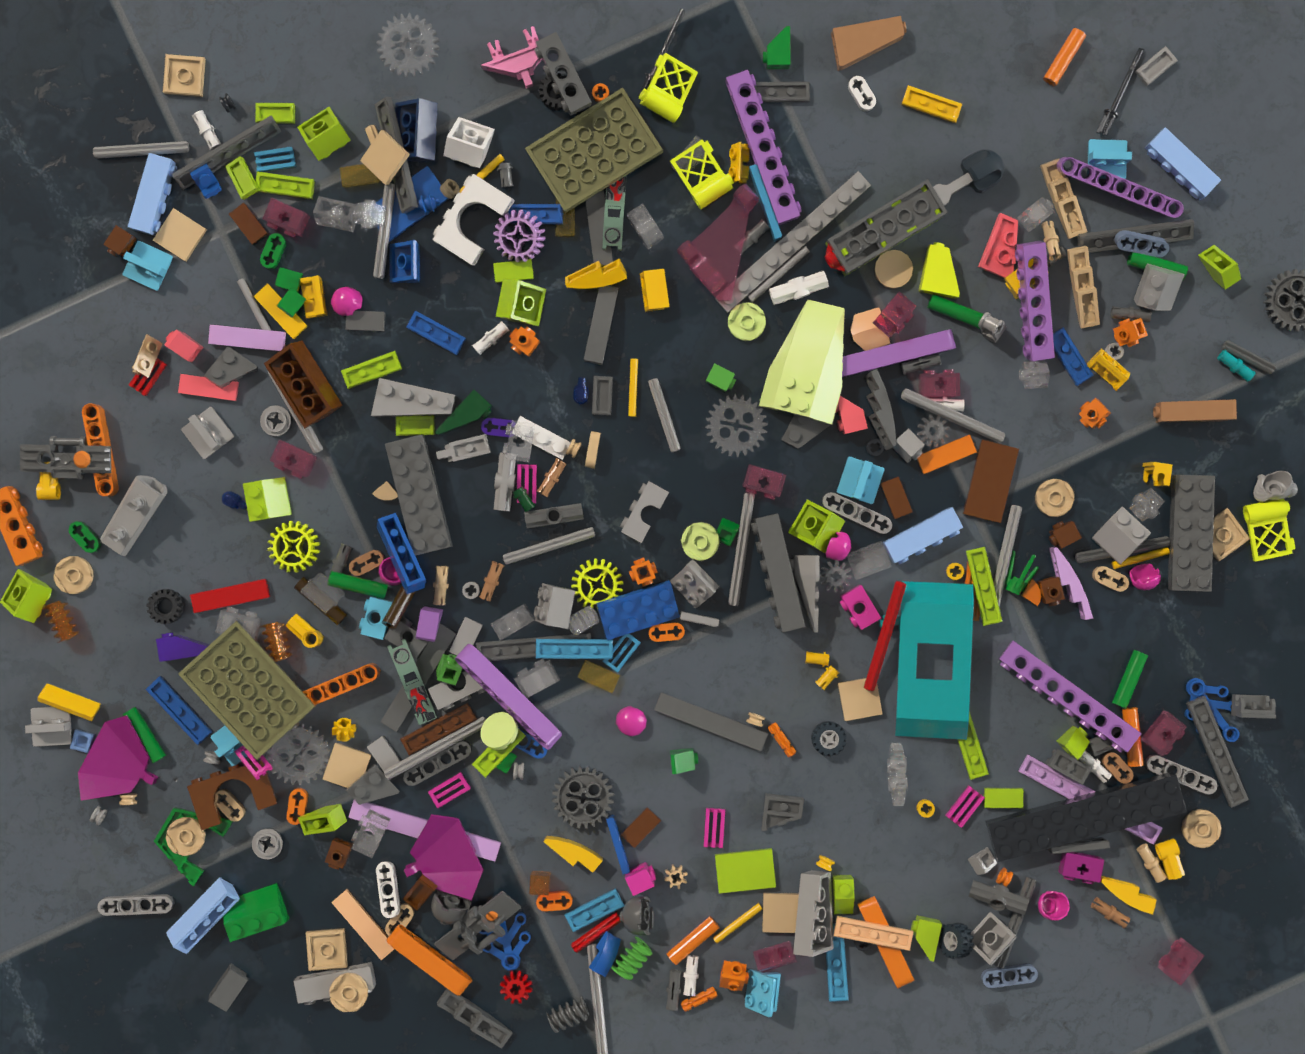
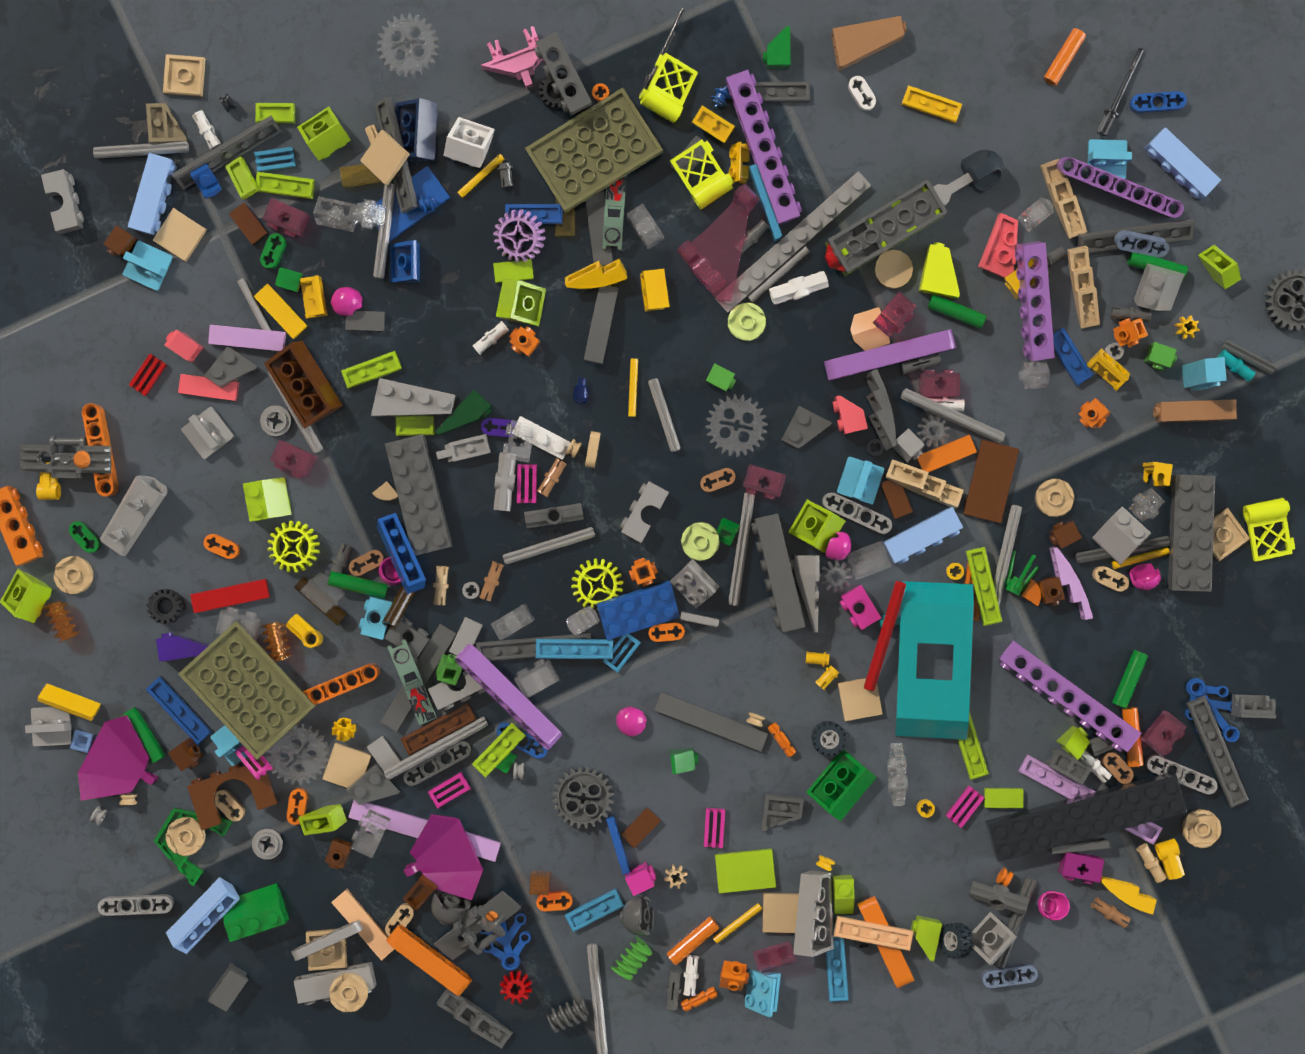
tan hinge [132,334,163,378] -> none
light grey bush [203,751,222,764] -> none
clear blue cylinder [221,491,247,510] -> none
green slope [277,288,306,318] -> none
white beam [376,861,401,918] -> none
blue tile [406,311,466,355] -> none
medium lavender slope [416,606,443,642] -> none
white arch [433,174,515,266] -> none
dark tan bush [440,179,460,199] -> none
yellowish green tile [481,712,518,750] -> none
dark green pin [513,486,535,512] -> none
light grey slope [534,583,575,629] -> none
yellow slope [544,836,603,873] -> none
red axle [571,913,621,953] -> none
clear yellow tile [578,660,620,693] -> none
blue slope [589,931,621,977] -> none
dark grey tile [592,376,613,415] -> none
yellowish green wedge [759,300,845,425] -> none
light grey slope [968,847,998,875] -> none
light grey piece [978,312,1007,343] -> none
tan pin [1042,221,1061,260] -> none
light grey tile [1135,46,1178,86] -> none
clear pink brick [1158,937,1204,986] -> none
light grey hair [1253,471,1298,502] -> none
none -> light grey arch [41,169,84,234]
none -> dark tan wing [146,103,187,144]
none -> reddish brown brick [168,737,204,772]
none -> orange beam [203,534,240,559]
none -> light grey beam [291,920,363,961]
none -> yellow hinge [692,105,736,143]
none -> medium nougat beam [700,468,735,492]
none -> blue wheel [711,86,732,108]
none -> green slope [806,749,877,821]
none -> tan slope [886,460,964,509]
none -> blue beam [1129,91,1187,113]
none -> bright green brick [1144,342,1177,371]
none -> yellow gear [1174,316,1200,340]
none -> medium azure wedge [1182,357,1227,391]

